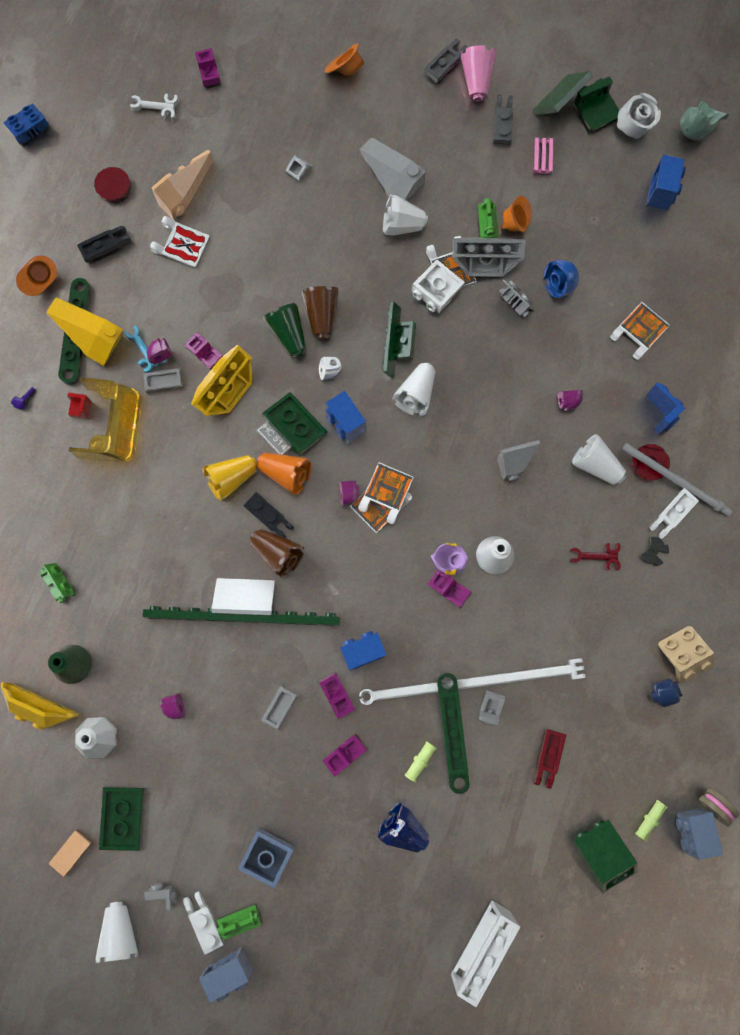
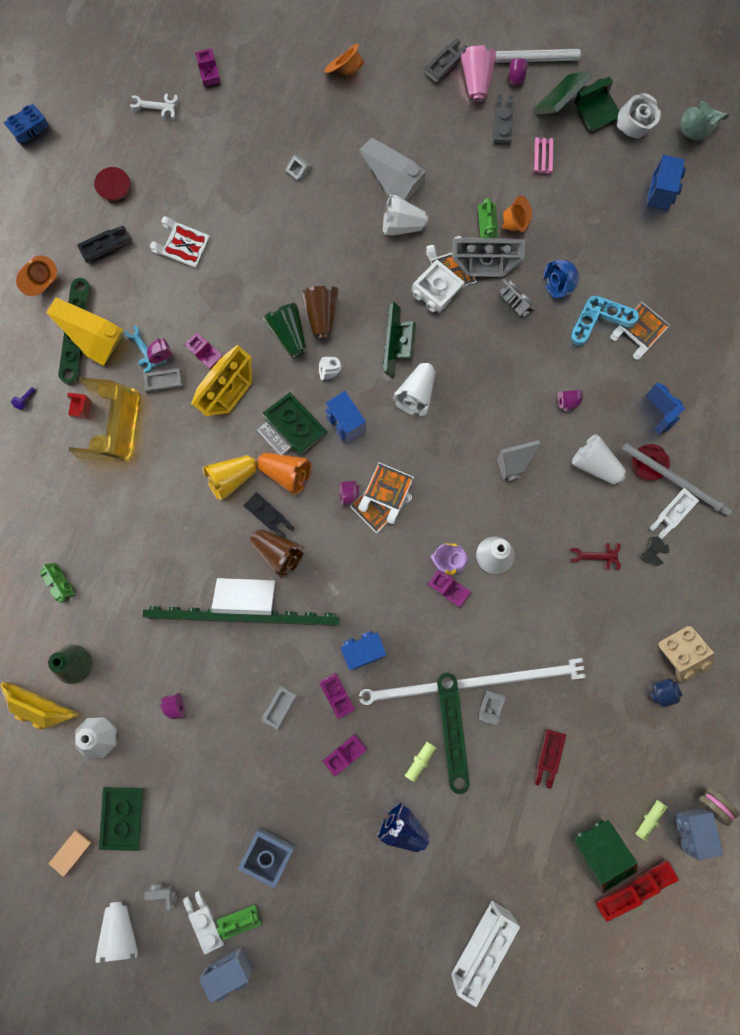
light nougat wedge [152,150,213,220] -> none
none -> white axle [495,49,581,63]
none -> magenta piece [508,58,528,86]
none -> medium azure beam [571,296,639,346]
none -> red slope [596,860,679,922]

